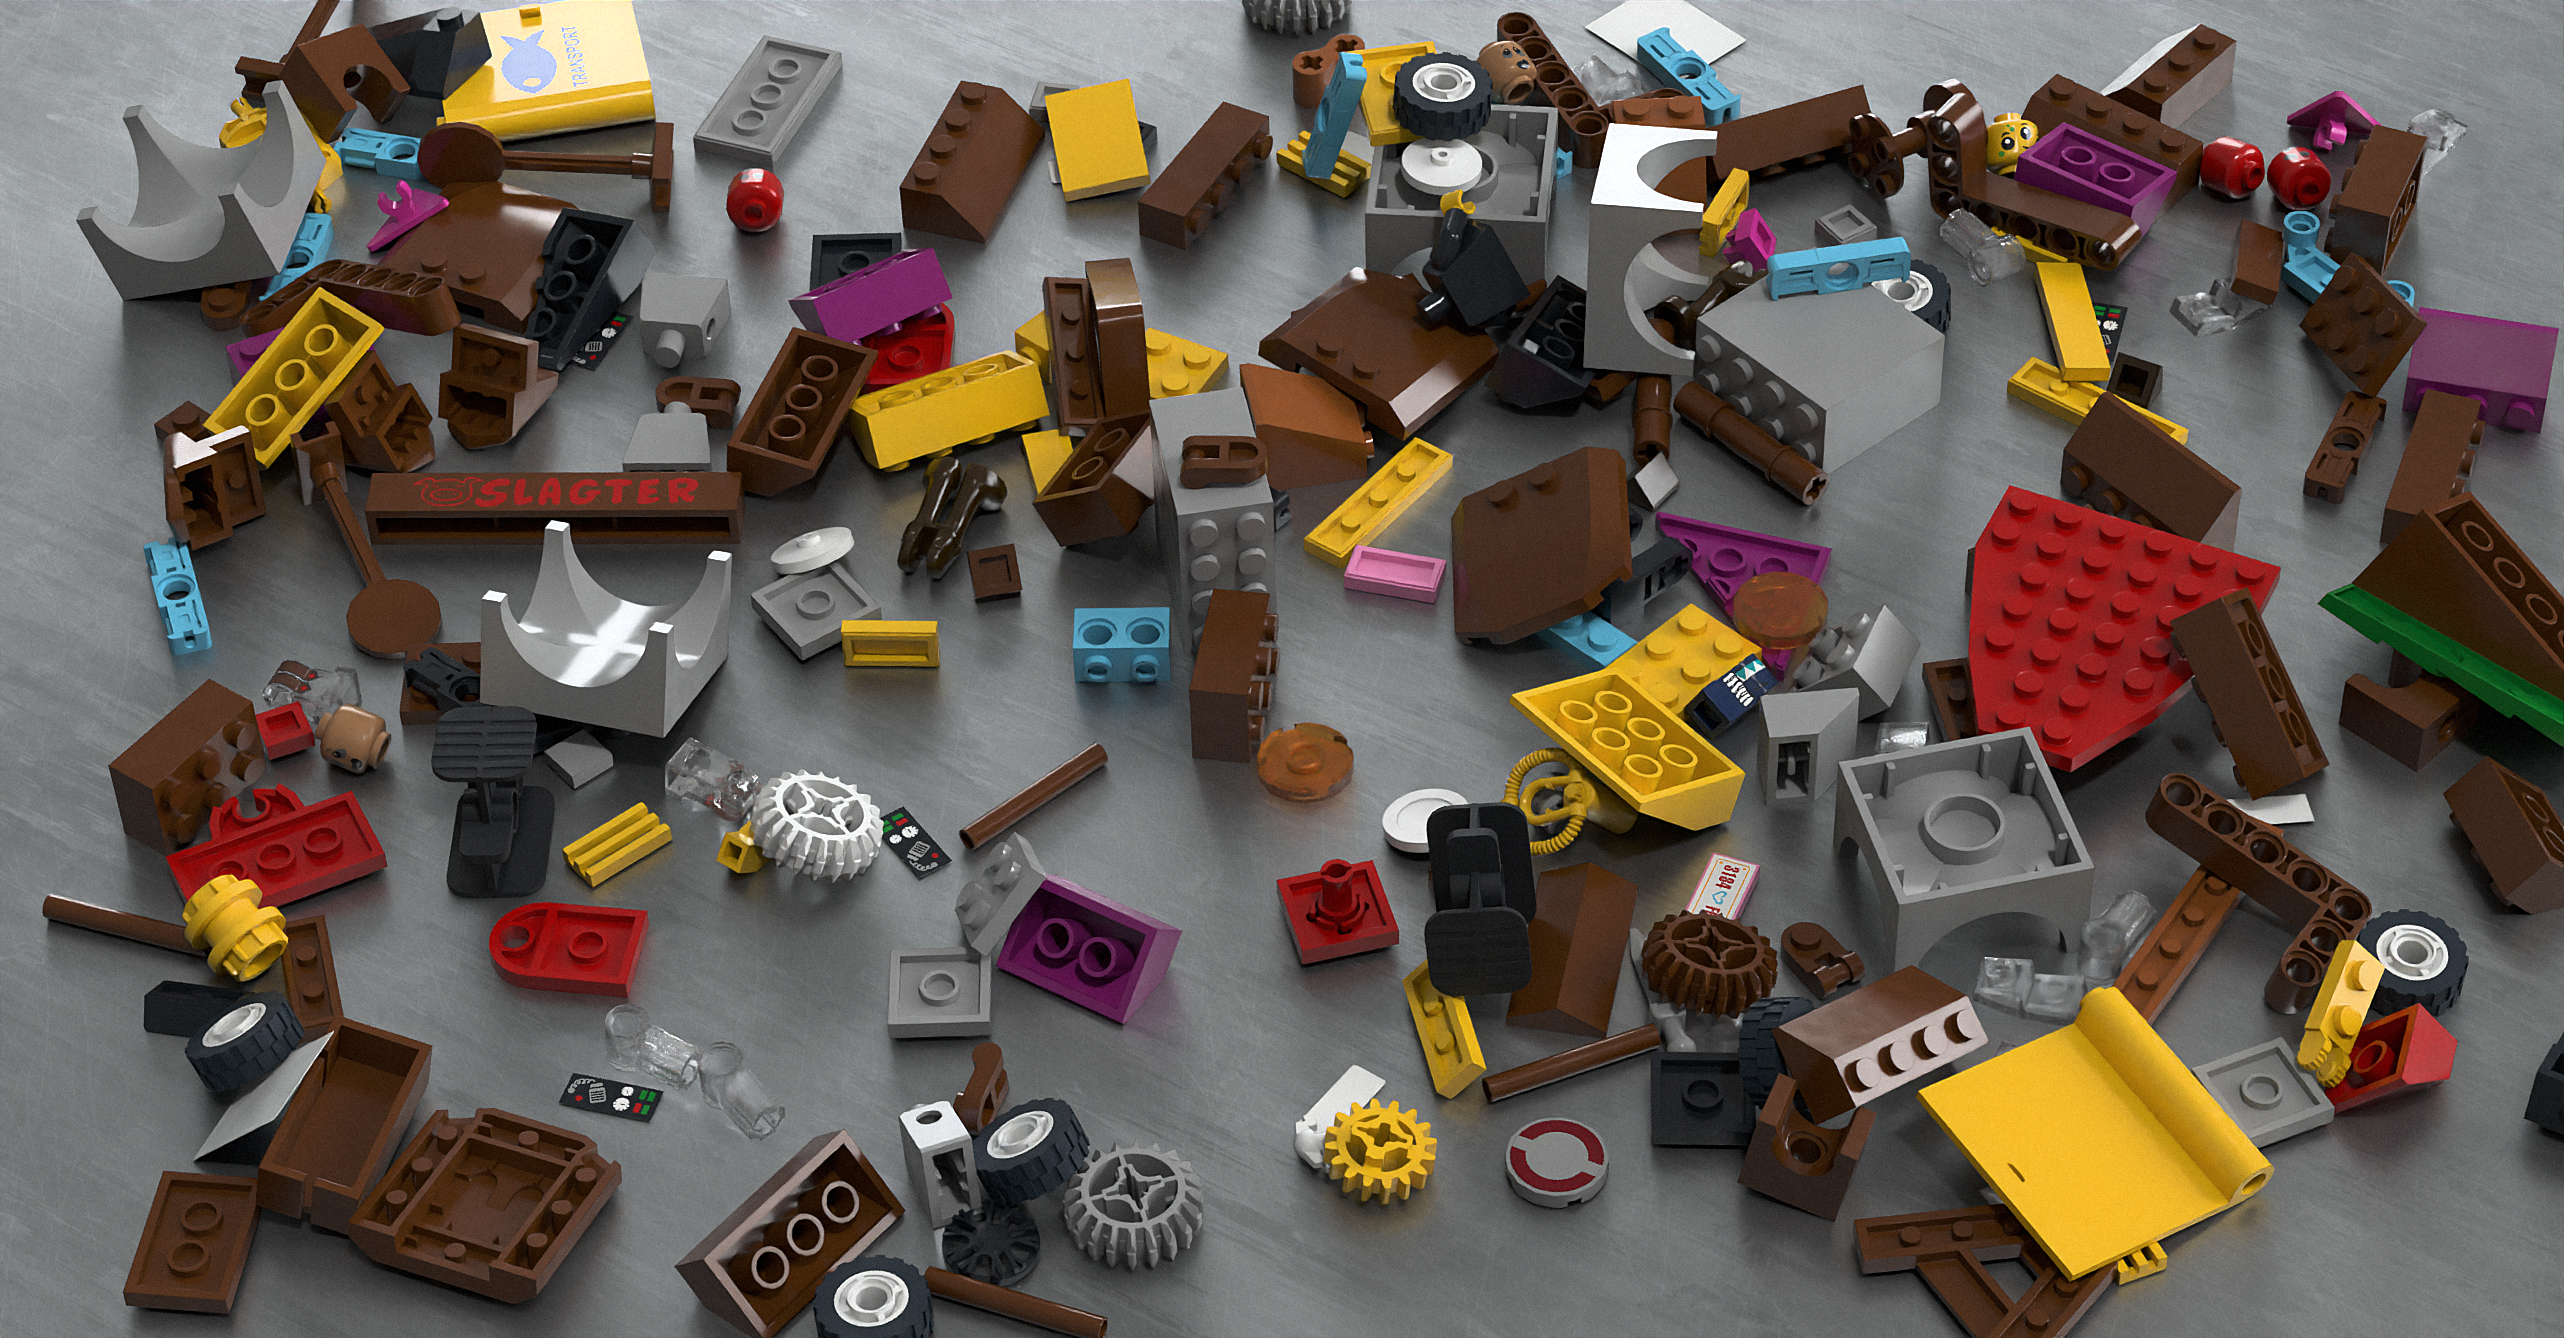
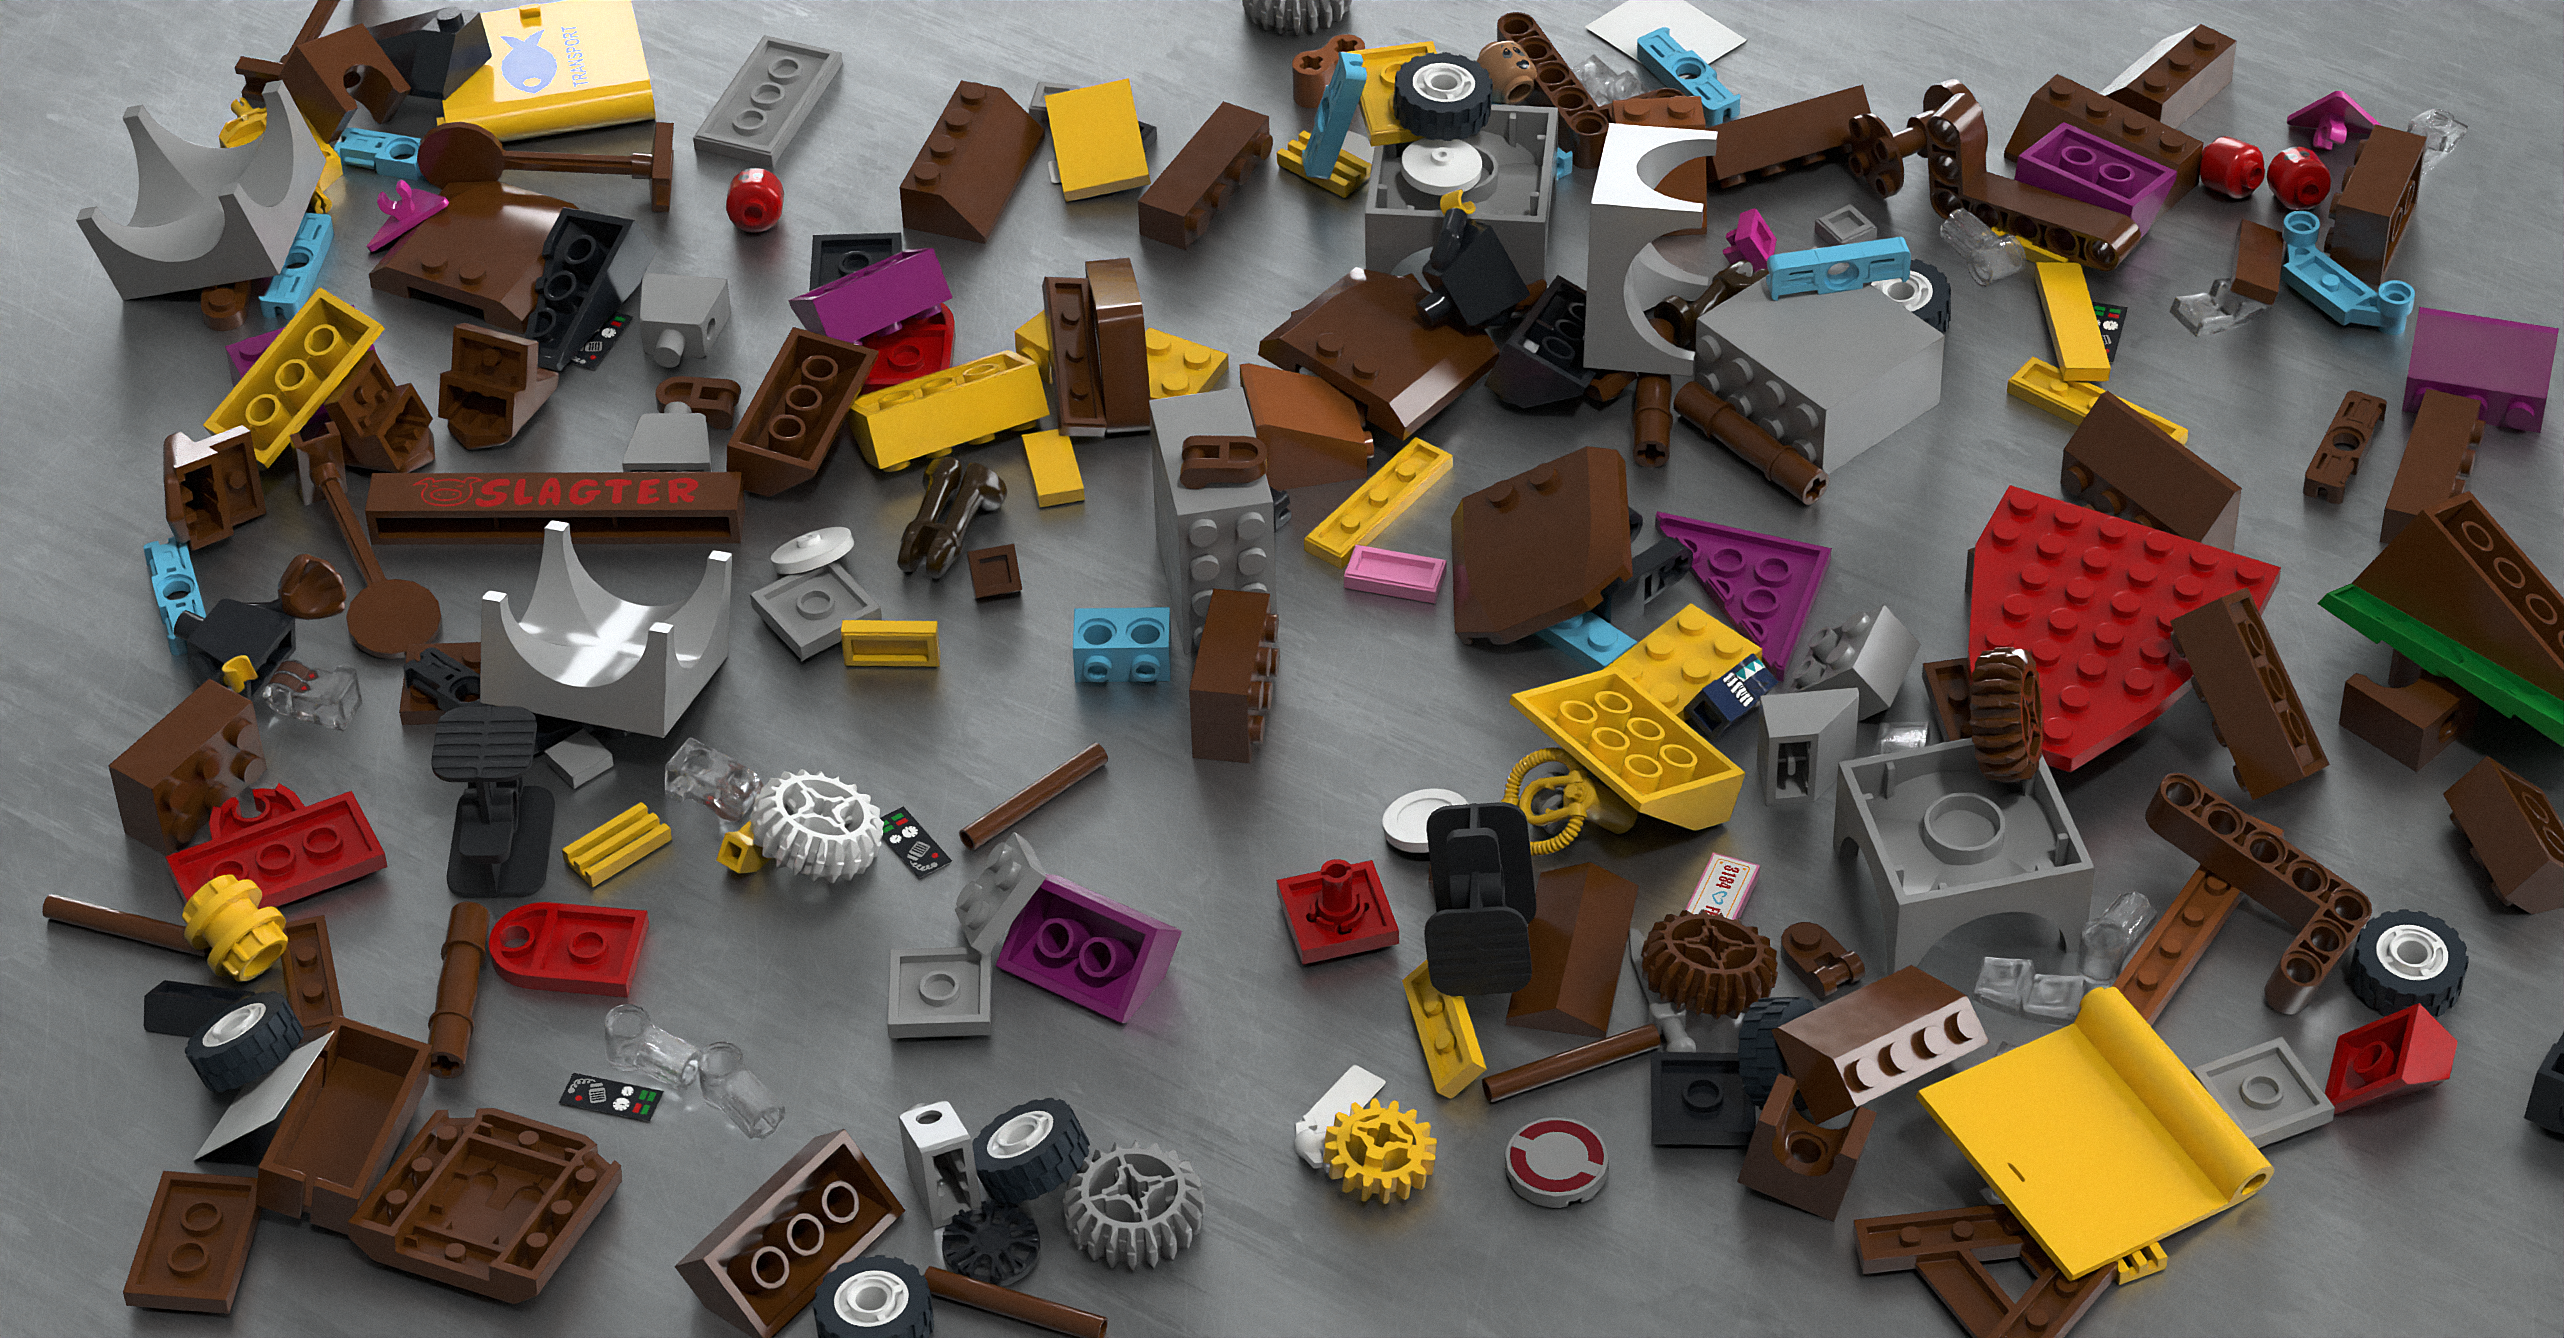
reddish brown plate [154,400,211,442] -> none
reddish brown beam [238,259,462,338] -> none
red plate [256,701,316,760] -> none
medium nougat head [315,703,391,774] -> none
reddish brown plate [953,1042,1009,1136] -> none
reddish brown brick [1032,408,1154,547] -> none
clear orange tile [1257,722,1354,804] -> none
slope [1626,452,1680,511] -> none
yellow tile [1699,168,1749,258] -> none
clear orange tile [1733,572,1828,649] -> none
yellow head [1986,113,2039,180] -> none
dark brown slope [2106,352,2163,410] -> none
white sticker [2227,794,2315,824] -> none
yellow hinge [2296,940,2385,1088] -> none
reddish brown plate [2299,252,2428,398] -> none
none -> black torso [174,554,347,701]
none -> reddish brown piece [427,902,490,1079]
none -> reddish brown gear [1969,647,2044,783]

